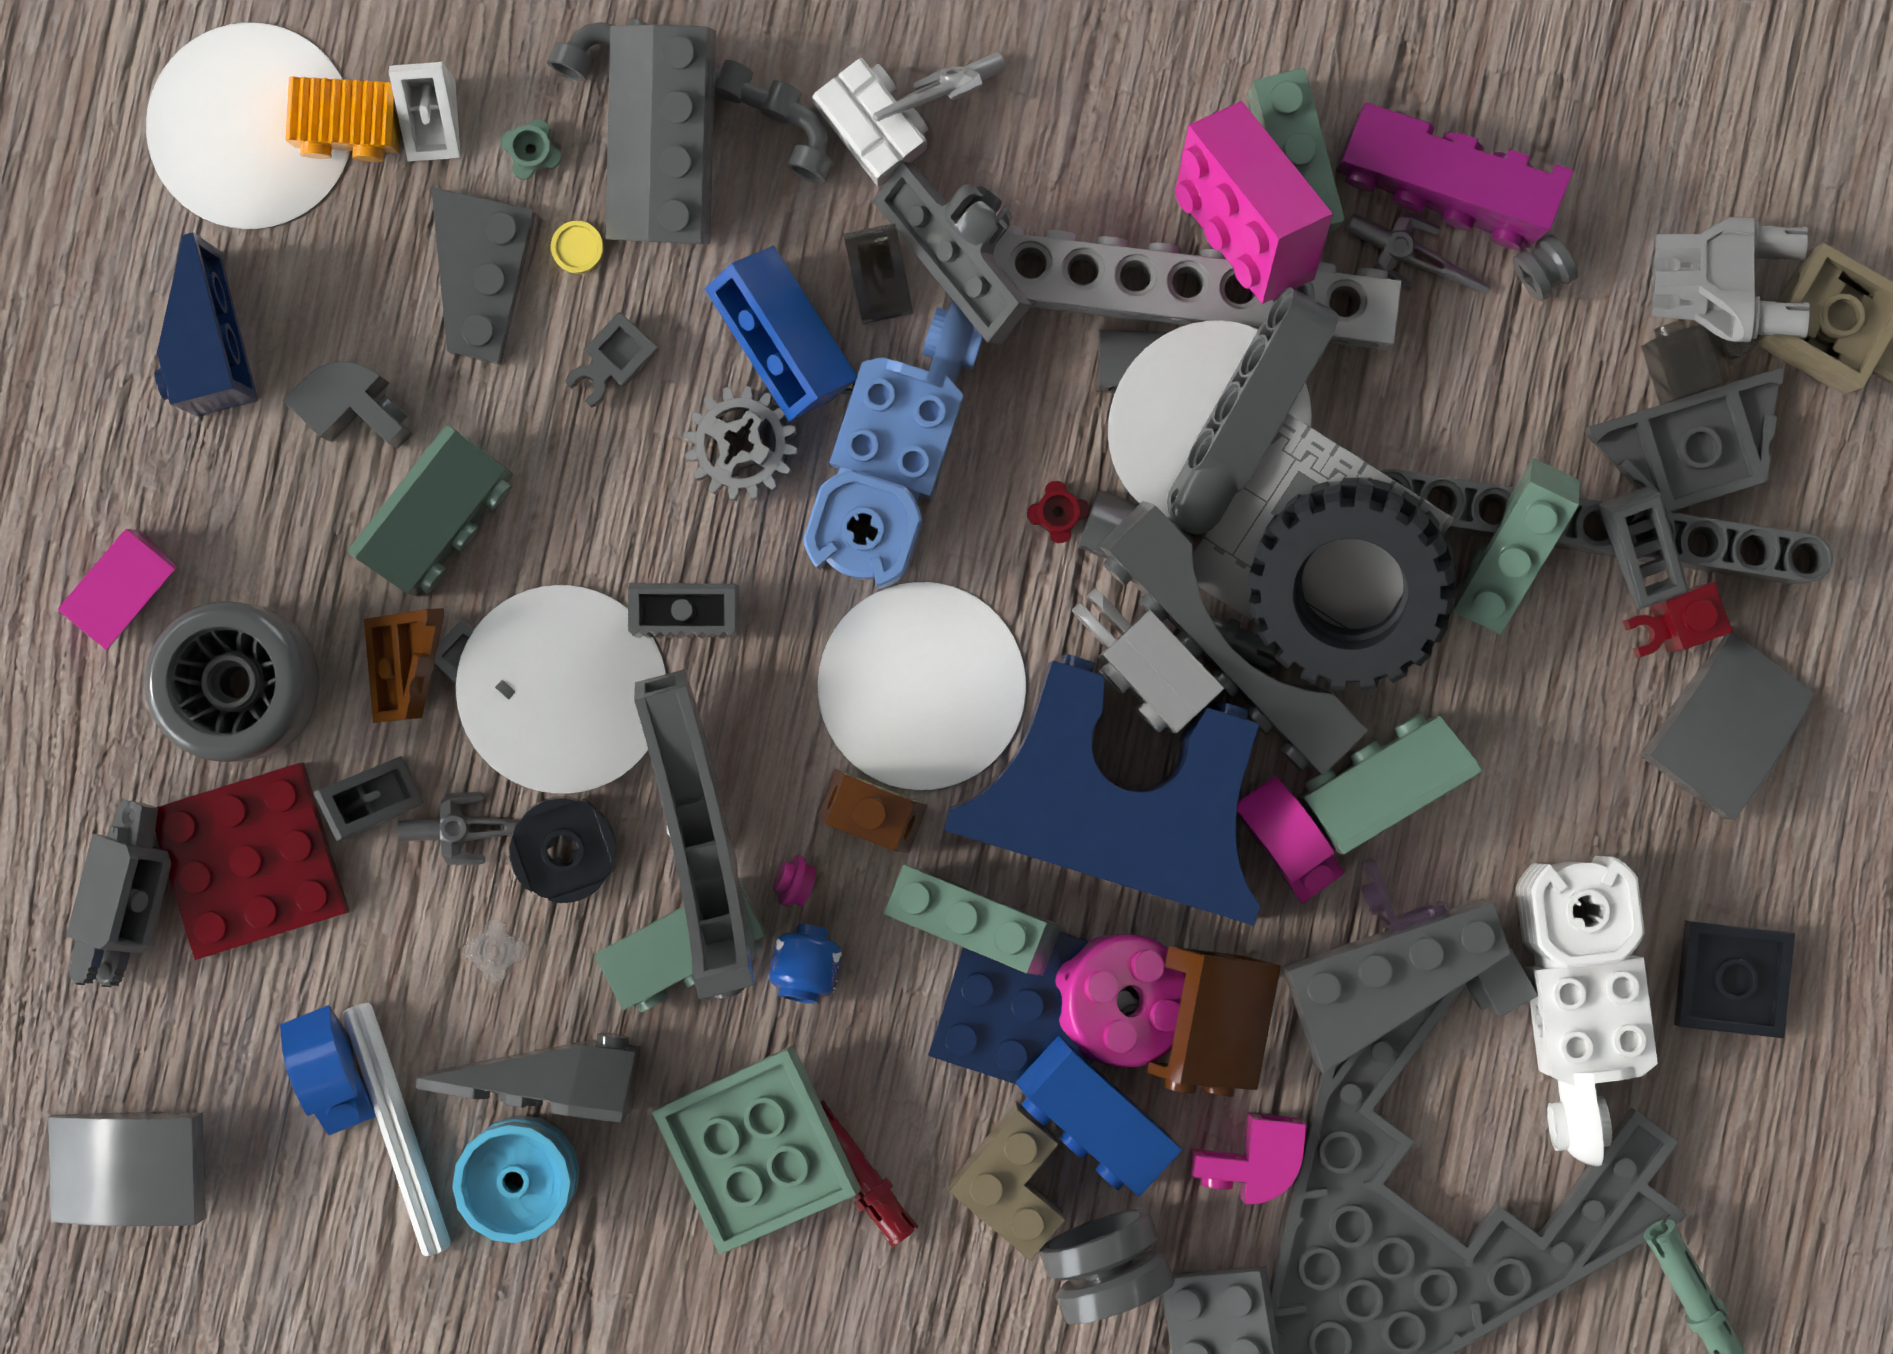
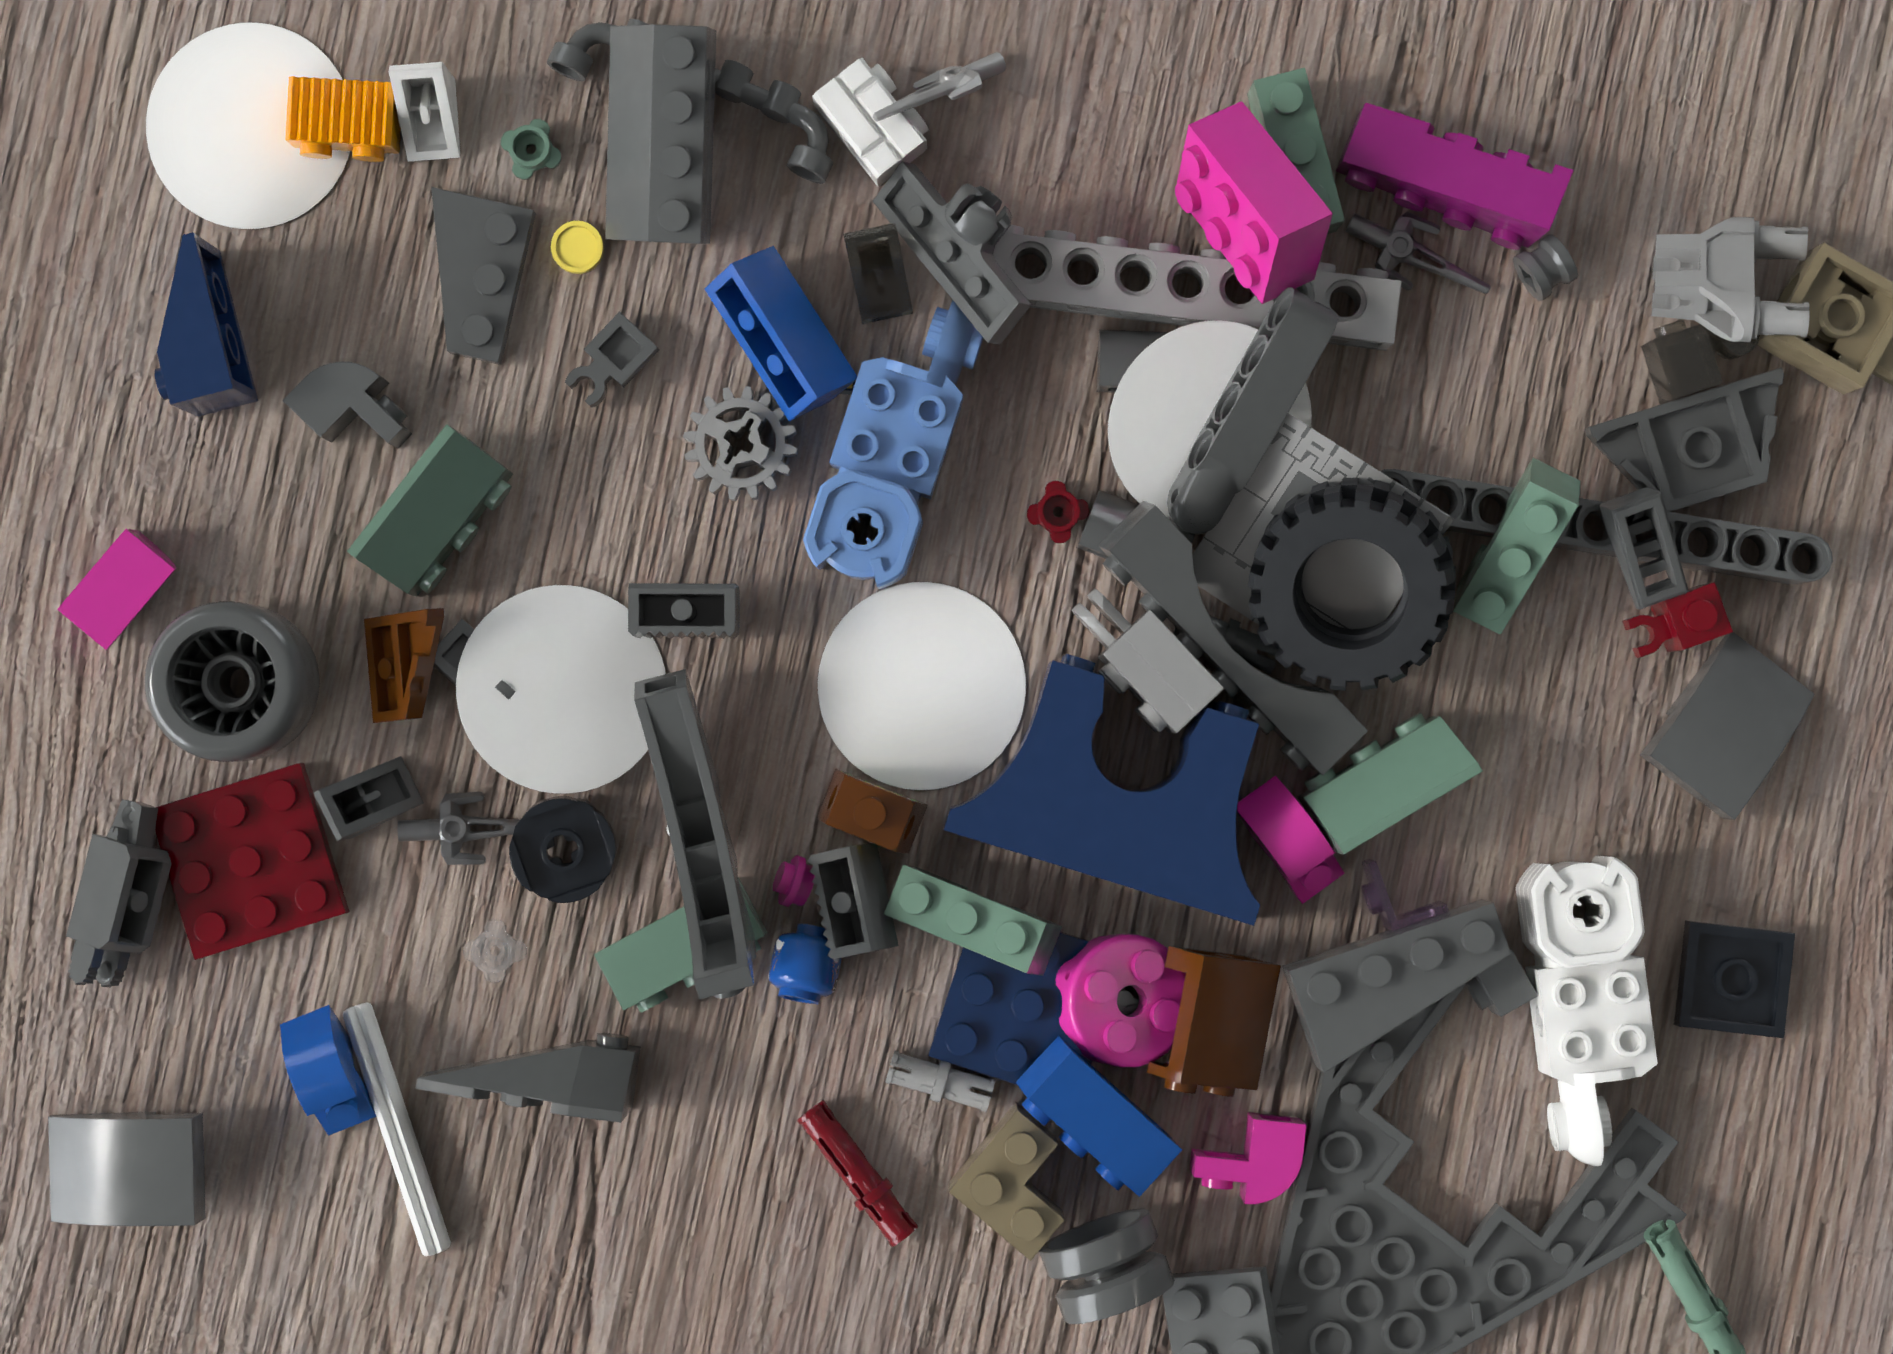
medium azure wheel [452,1115,580,1243] -> none
sand green plate [651,1046,862,1255] -> none
none -> dark grey brick [808,843,899,960]
none -> light grey pin [885,1050,995,1112]

